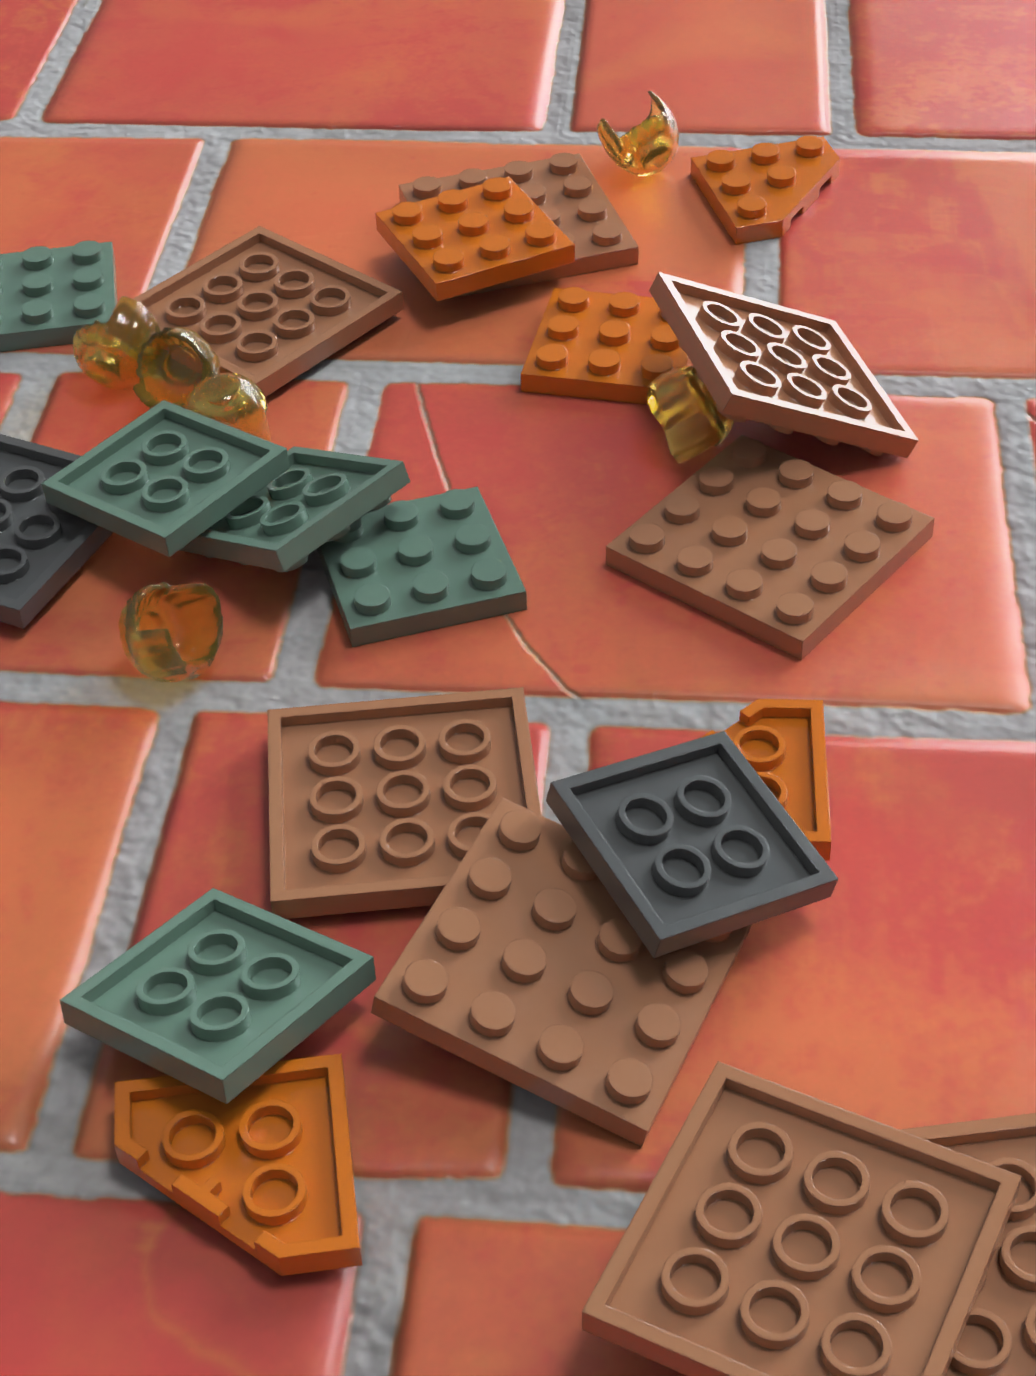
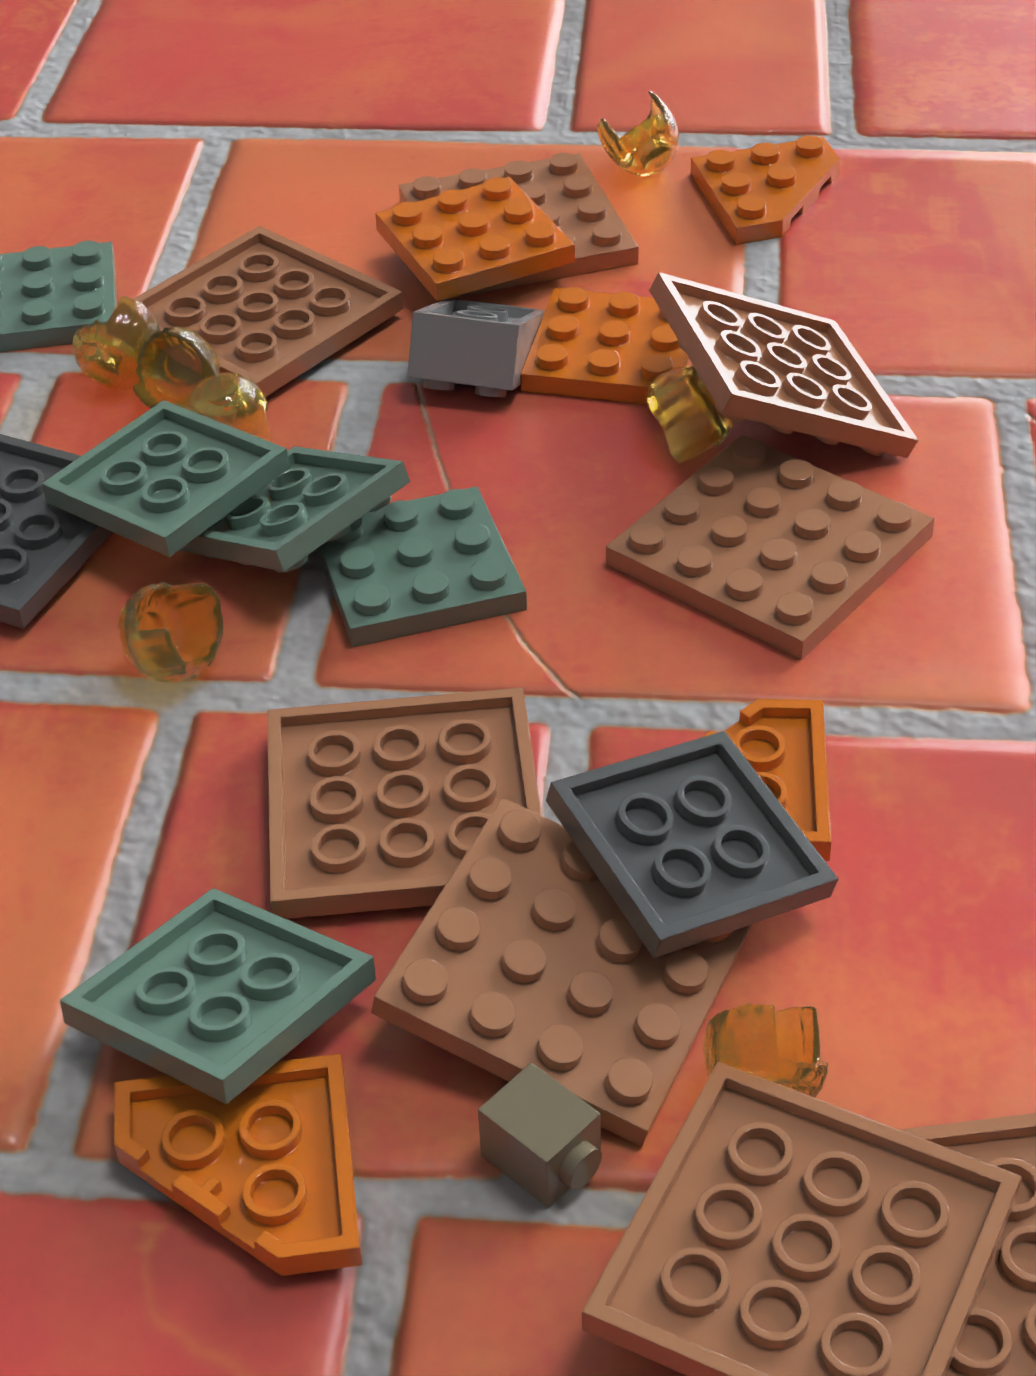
none -> light grey slope [407,298,545,397]
none -> dark tan brick [478,1062,602,1208]
none -> clear yellow hair [702,1003,828,1098]

